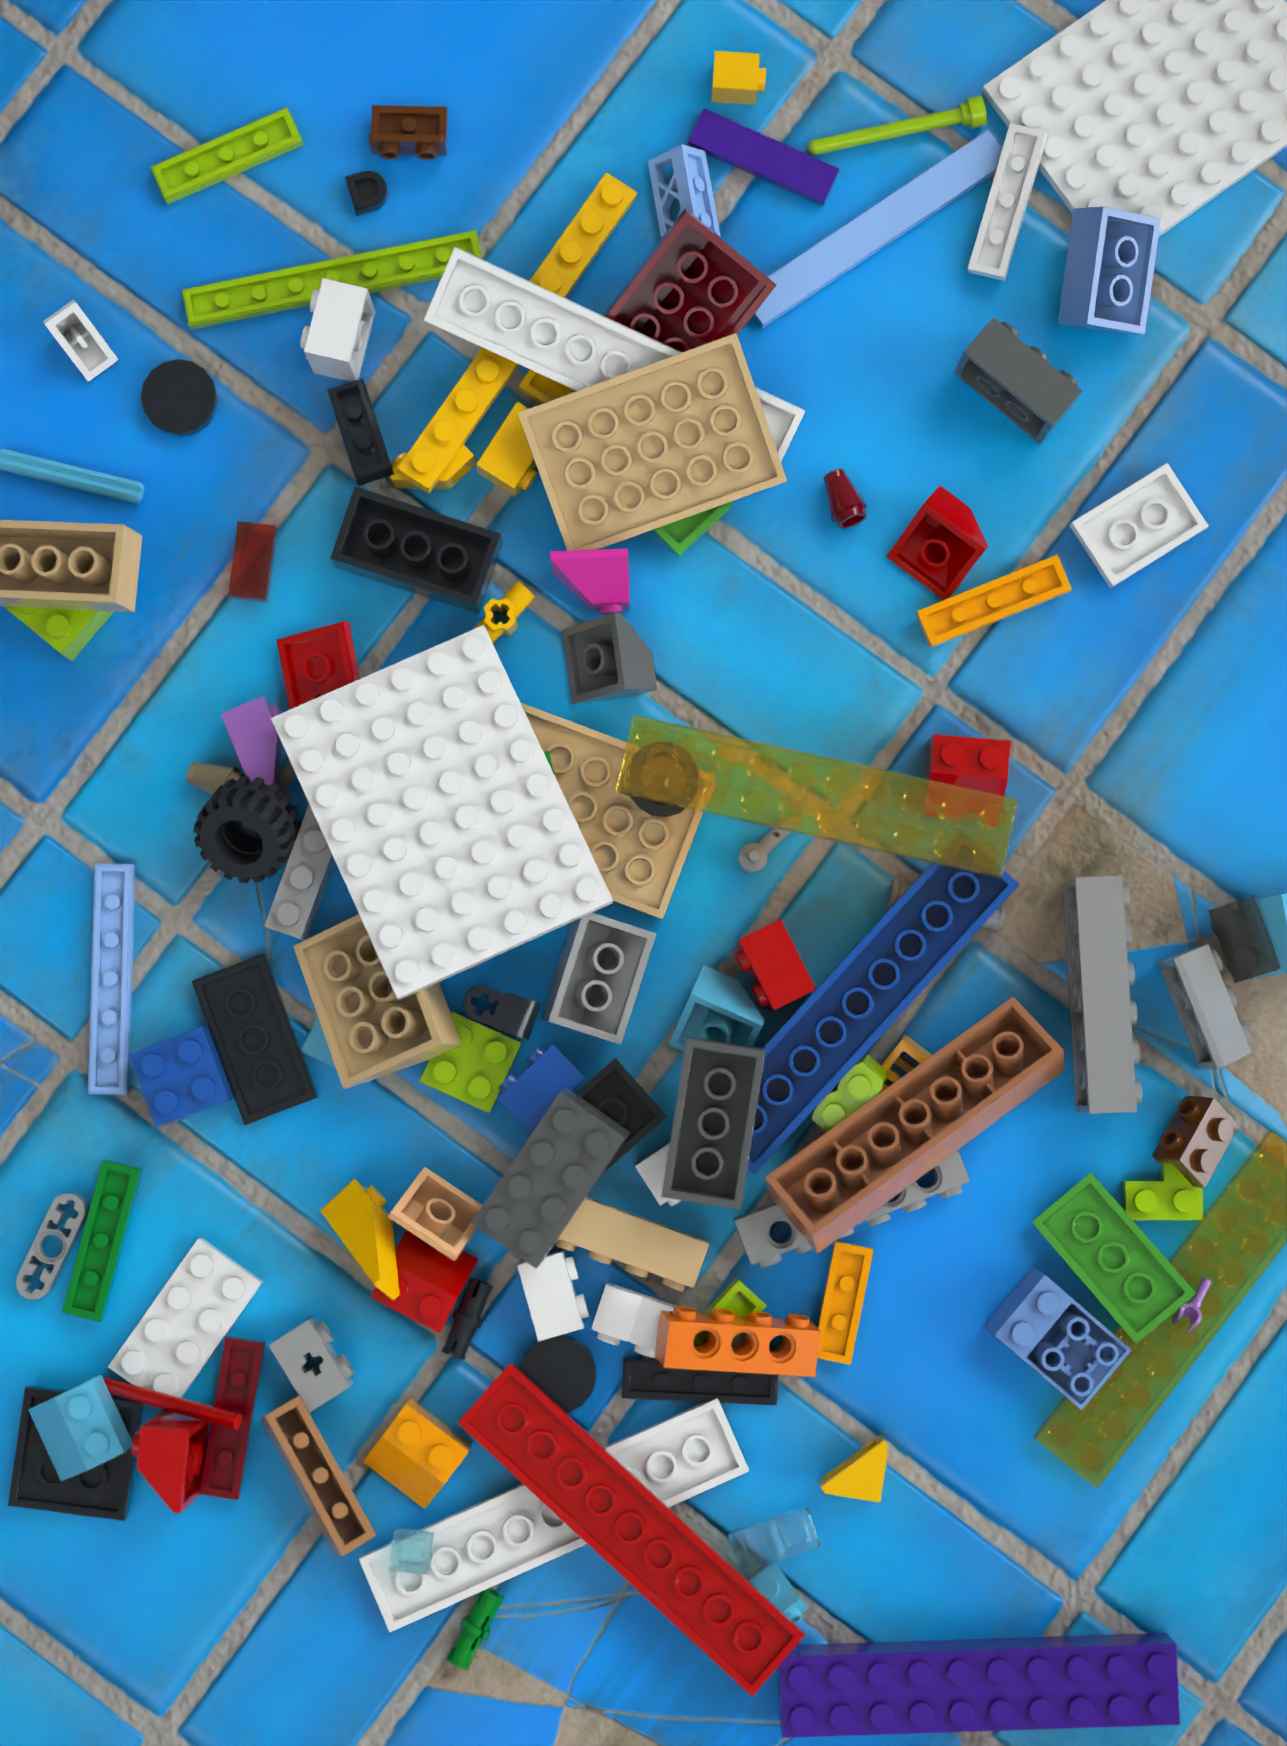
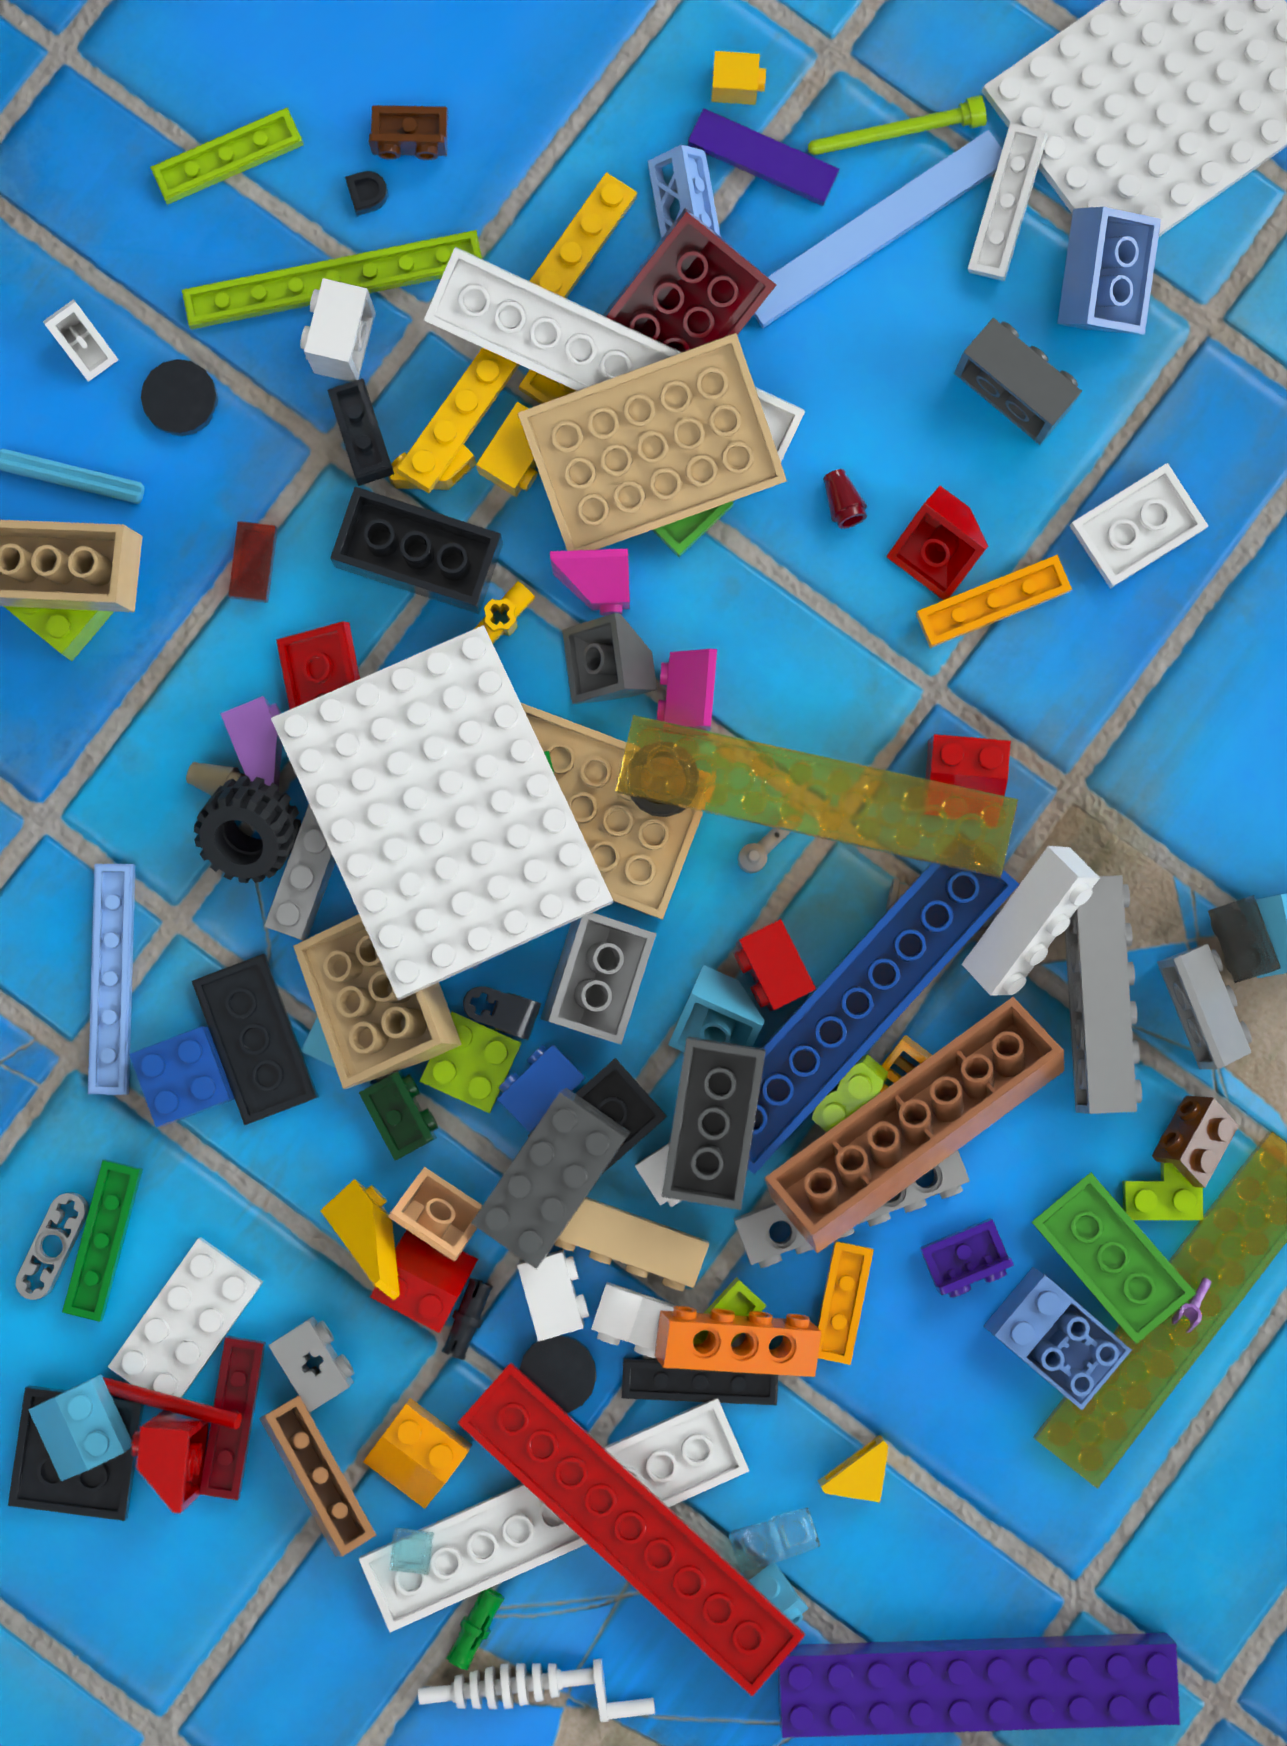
none -> dark green bracket [359,1070,439,1161]
none -> white piece [418,1658,655,1722]
none -> dark pink slope [657,649,717,737]
none -> dark purple bracket [919,1218,1014,1298]
none -> white brick [962,846,1100,996]

